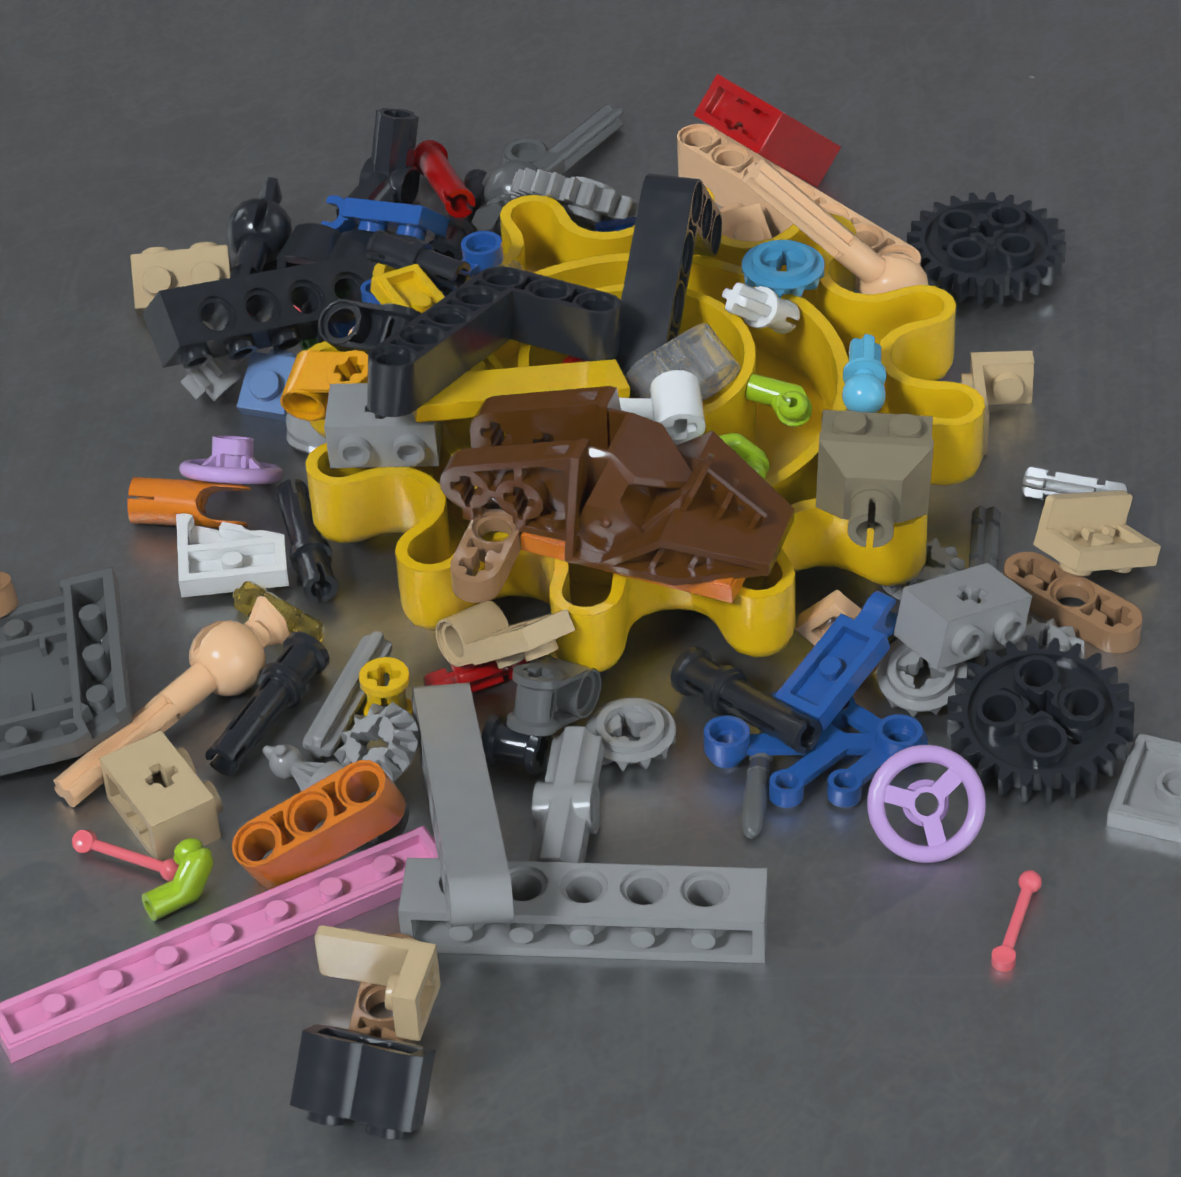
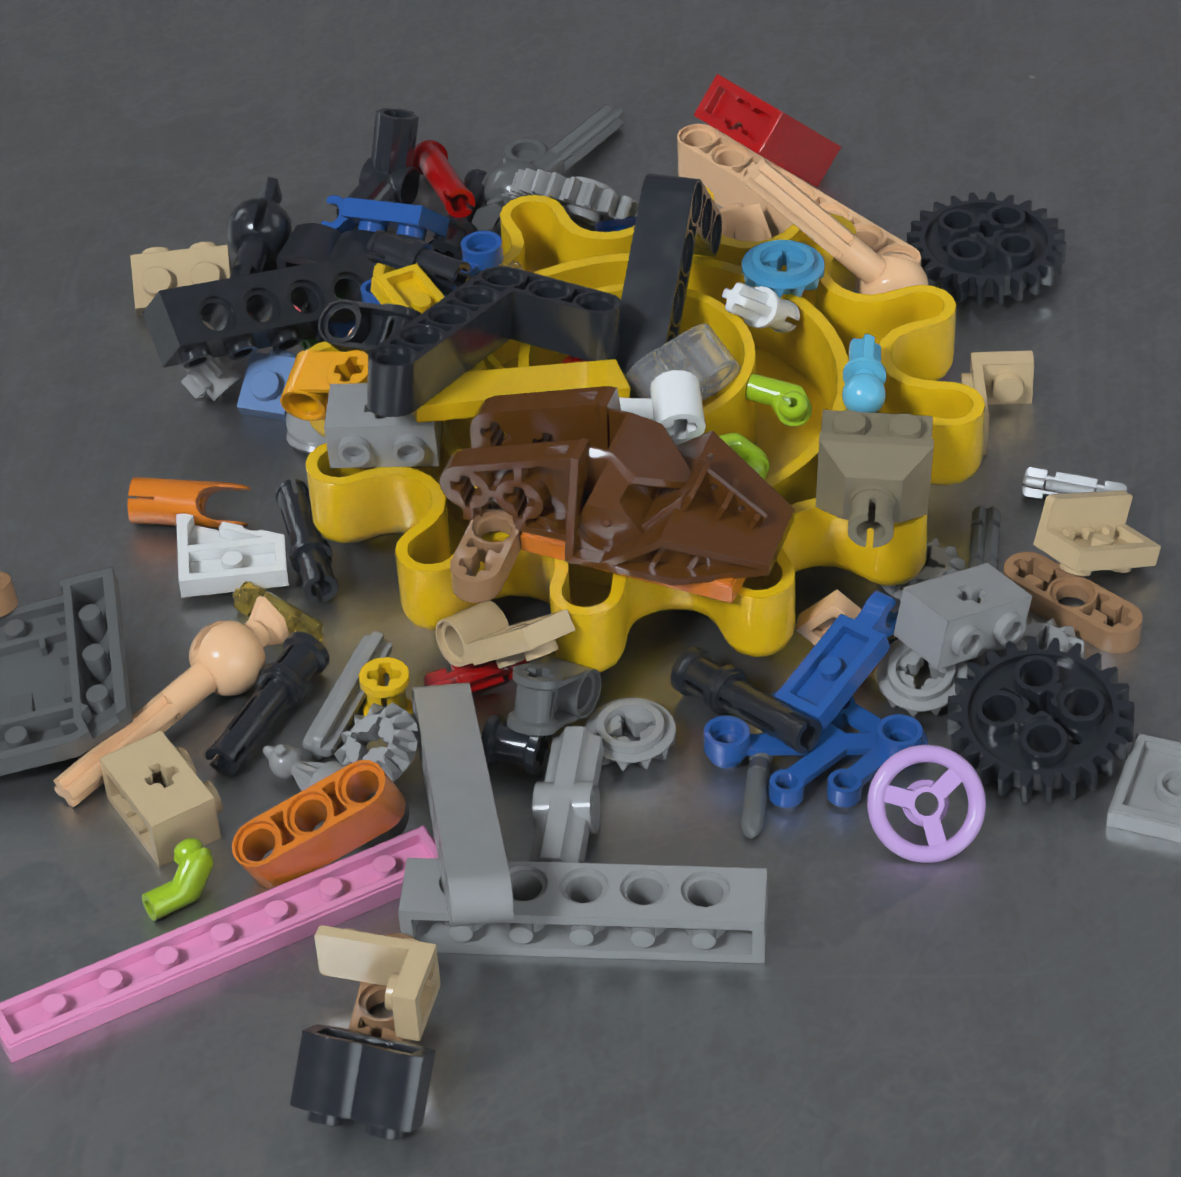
coral hinge [72,830,179,881] -> none
lavender piece [179,435,284,484] -> none
coral hinge [991,870,1042,972] -> none

